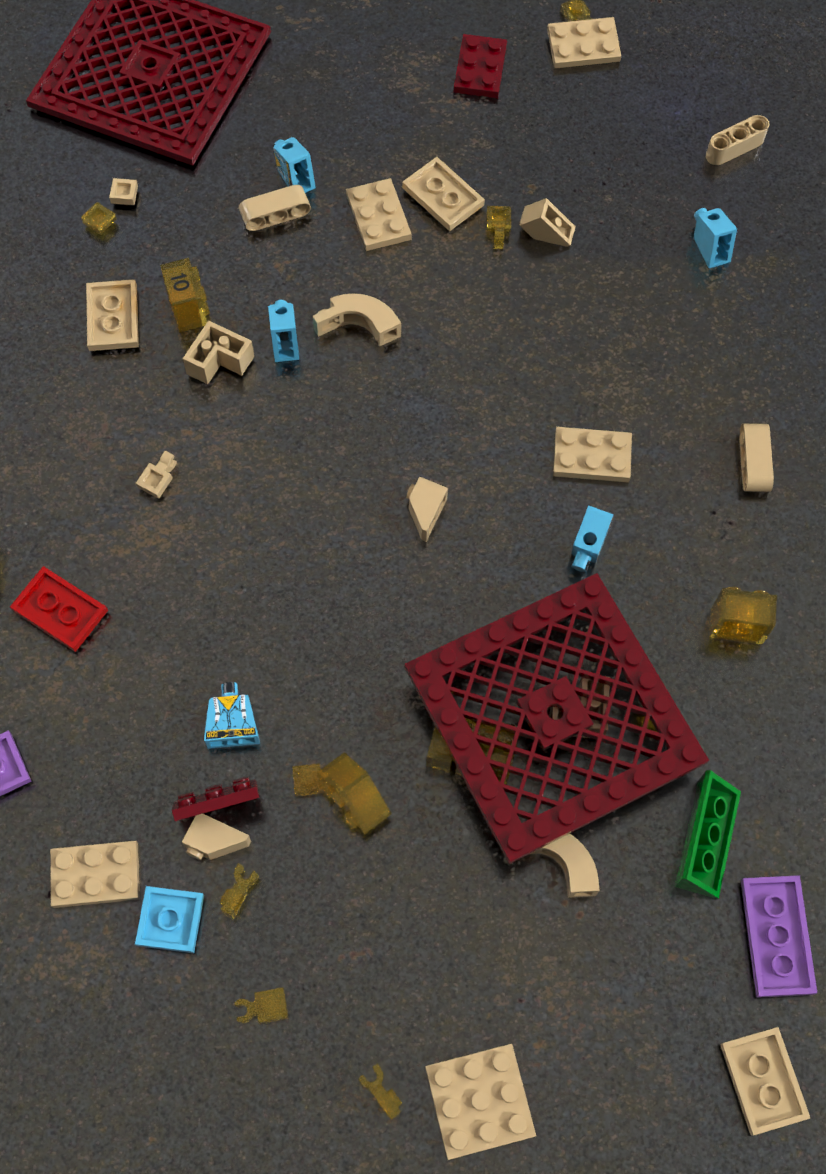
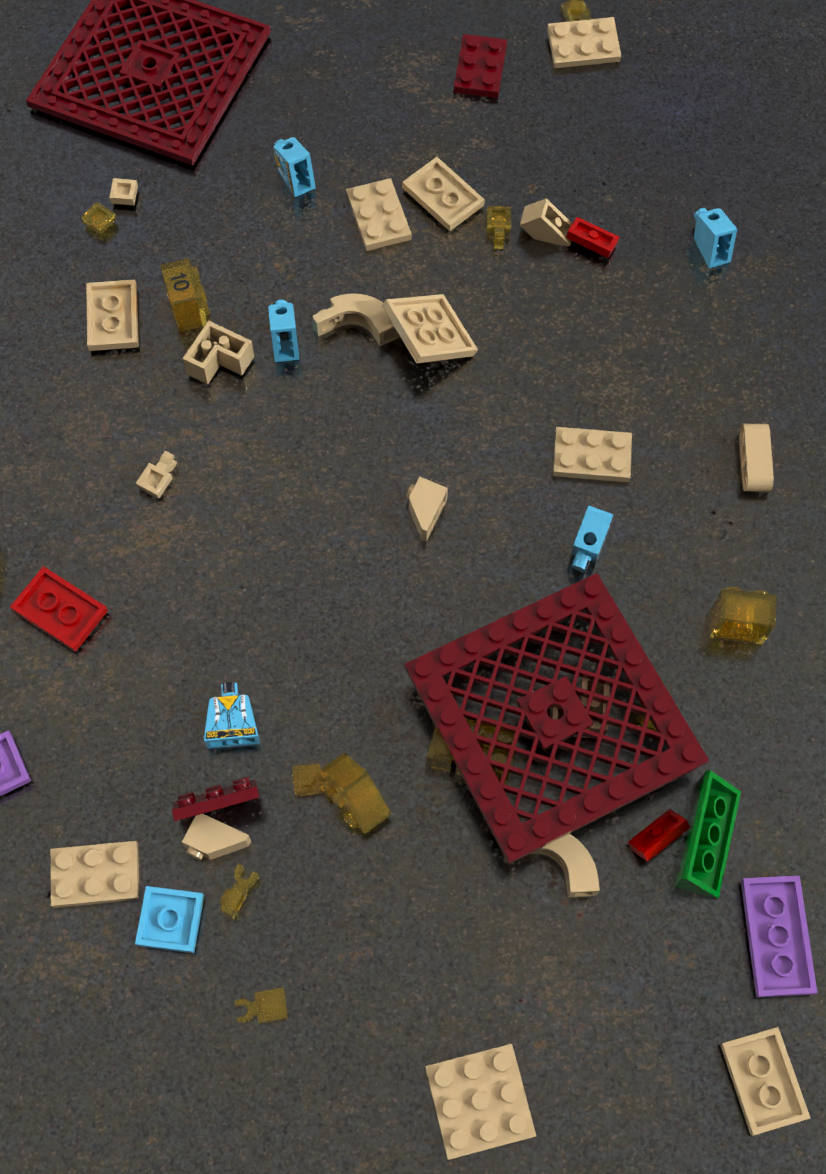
tan beam [238,185,311,231] -> none
clear yellow plate [358,1064,402,1121] -> none
tan beam [706,115,769,165] -> none
none -> tan plate [382,294,478,363]
none -> red plate [566,217,620,258]
none -> red plate [628,809,690,862]

